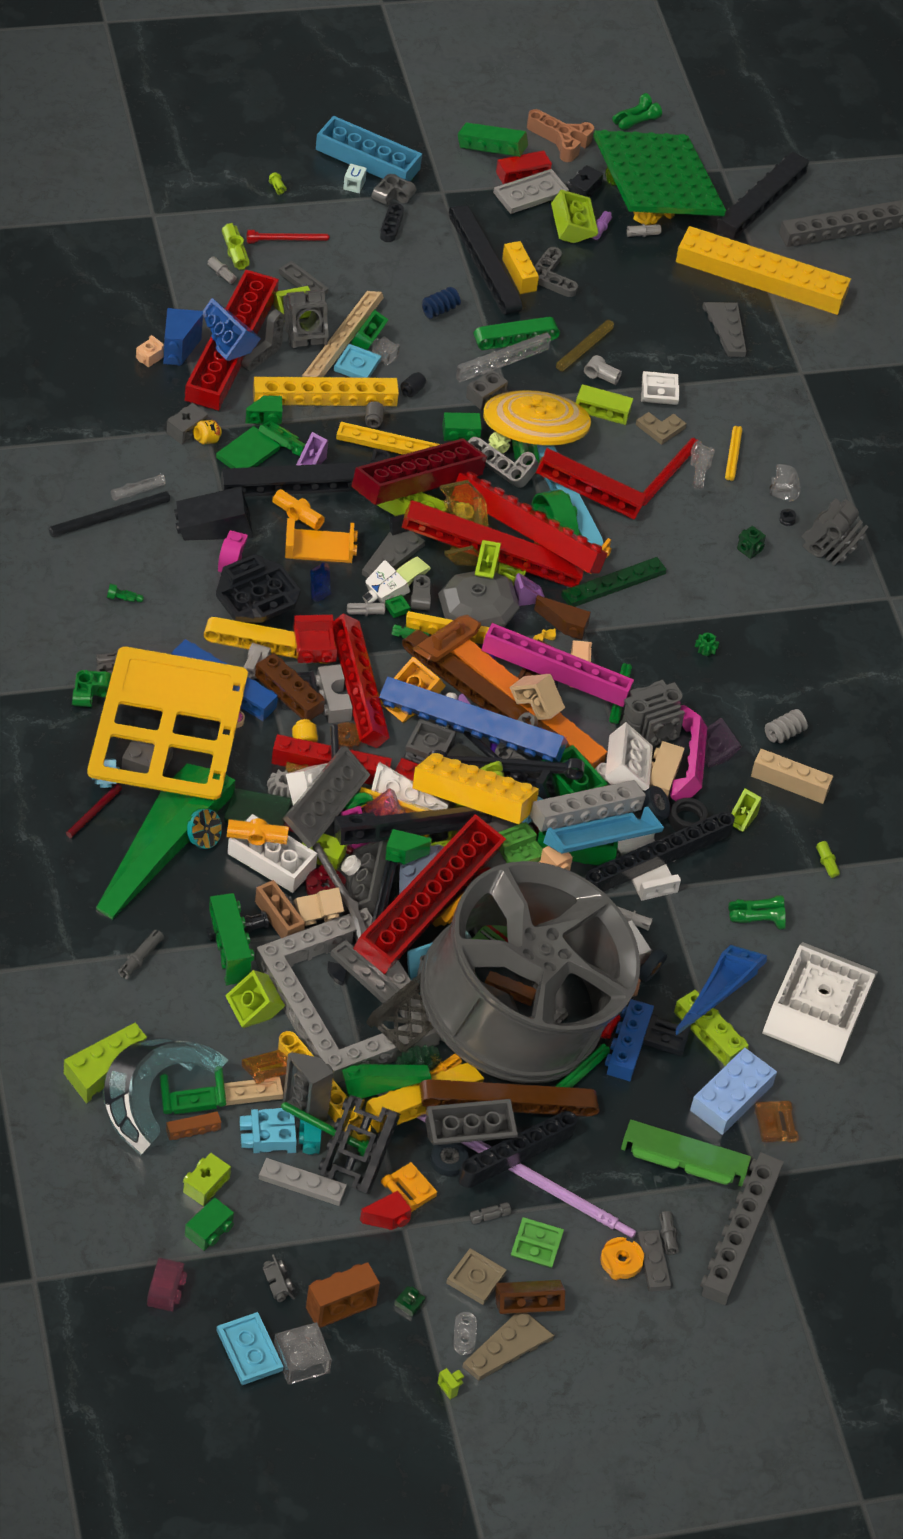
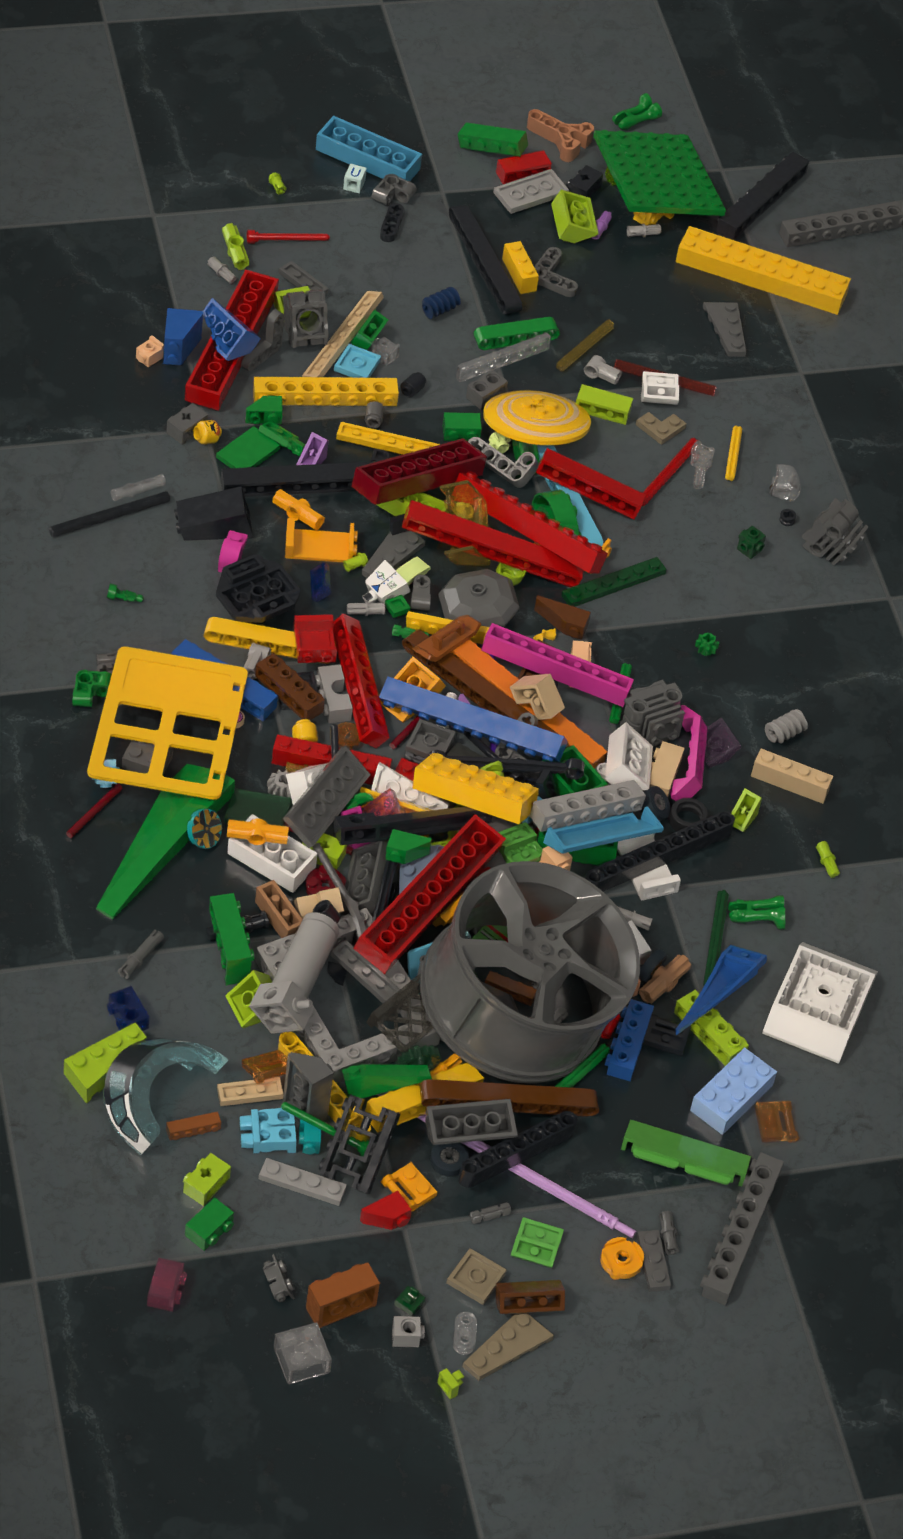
green plate [160,1067,227,1114] -> none
medium azure plate [216,1312,284,1385] -> none
white tile [341,855,361,876] -> none
lime slope [475,540,501,579] -> none
medium lavender slope [514,573,545,606] -> none
none -> clear blue brick [107,986,150,1031]
none -> light grey piece [249,900,341,1034]
none -> lime pin [343,552,368,572]
none -> dark red bar [389,715,423,749]
none -> light grey brick [392,1316,425,1347]
none -> clear red axle [614,359,717,396]
none -> medium nougat piece [639,955,691,1004]
none -> dark green axle [703,890,729,986]

